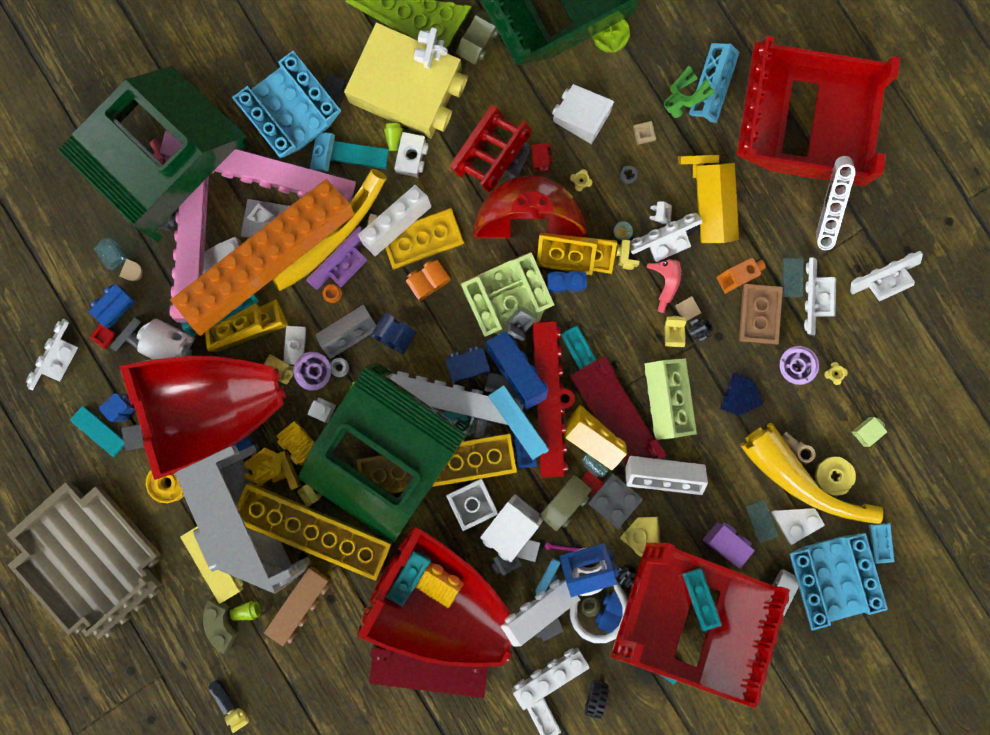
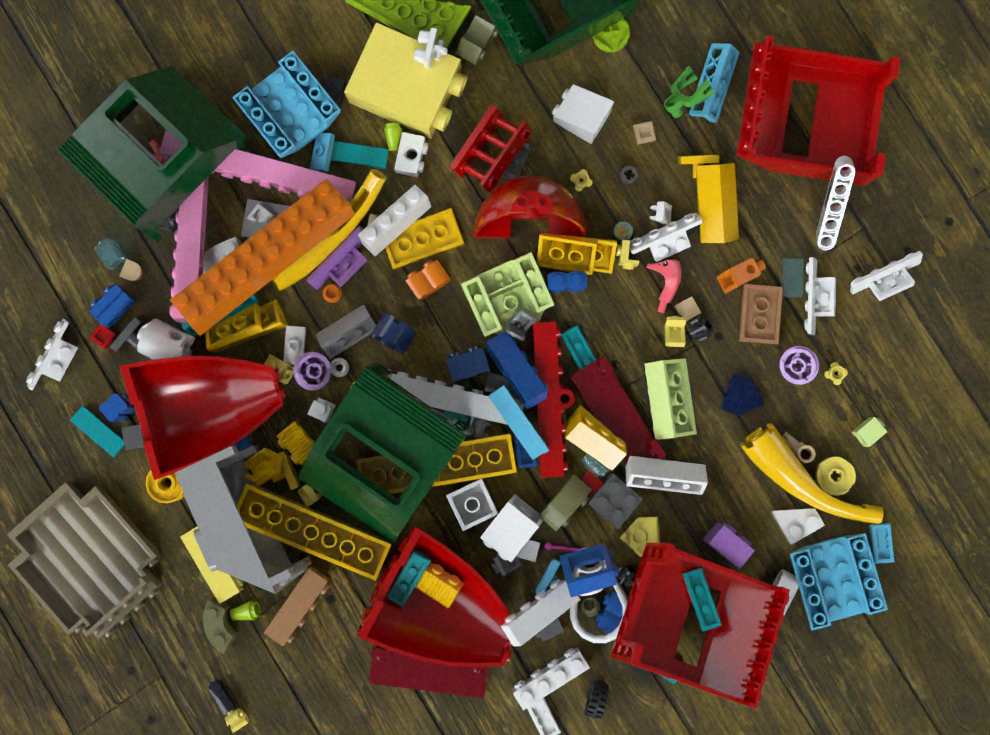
red brick [531,143,553,174] -> none
clear light blue plate [745,500,779,543] -> none

